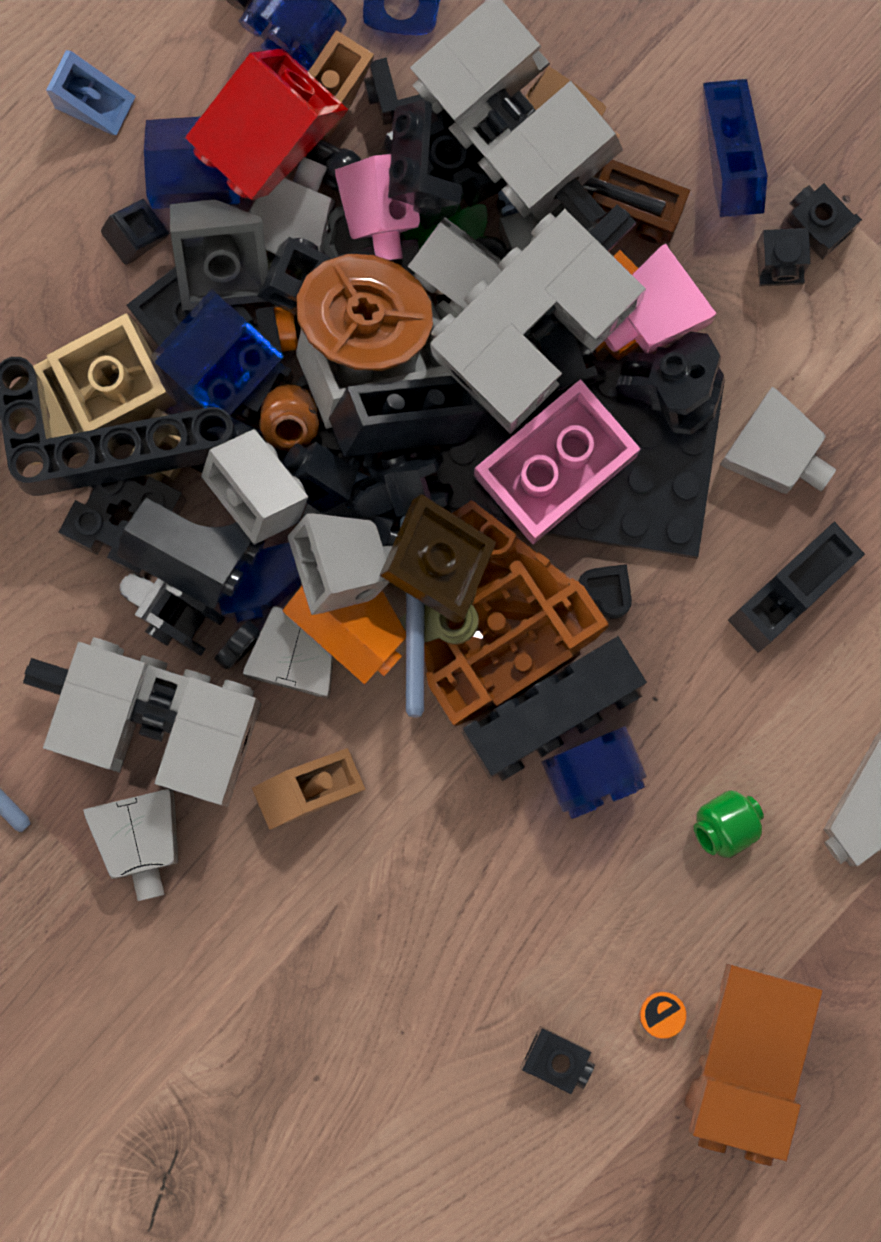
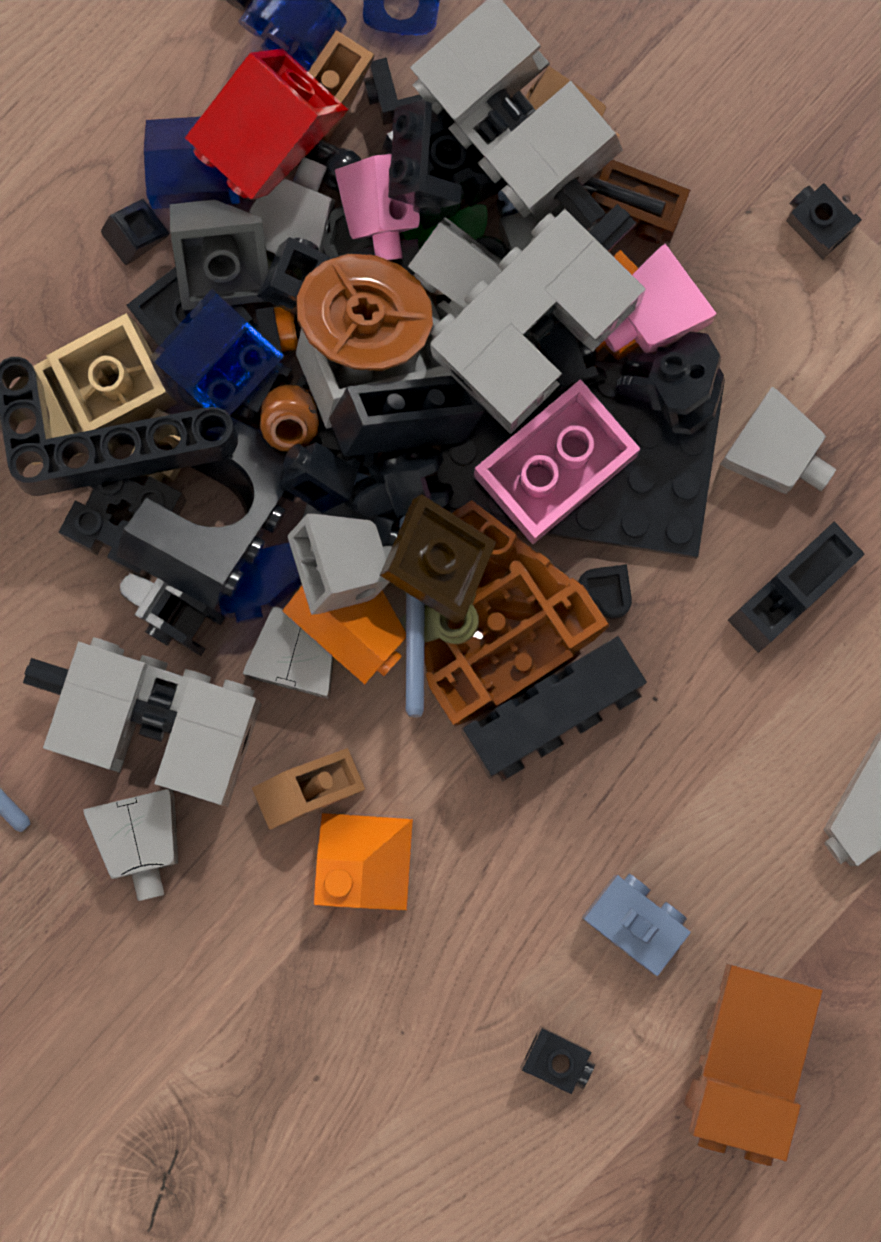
medium blue slope [46,50,136,135] -> none
brick [201,429,308,545] -> none
black tile [214,620,261,670] -> none
clear blue brick [541,726,648,819] -> none
orange tile [639,991,686,1038] -> none
green head [694,790,764,858] -> none
clear blue slope [703,79,768,217] -> none
black brick [757,228,811,286] -> none
none -> orange slope [314,813,413,910]
none -> sand blue brick [582,873,691,976]

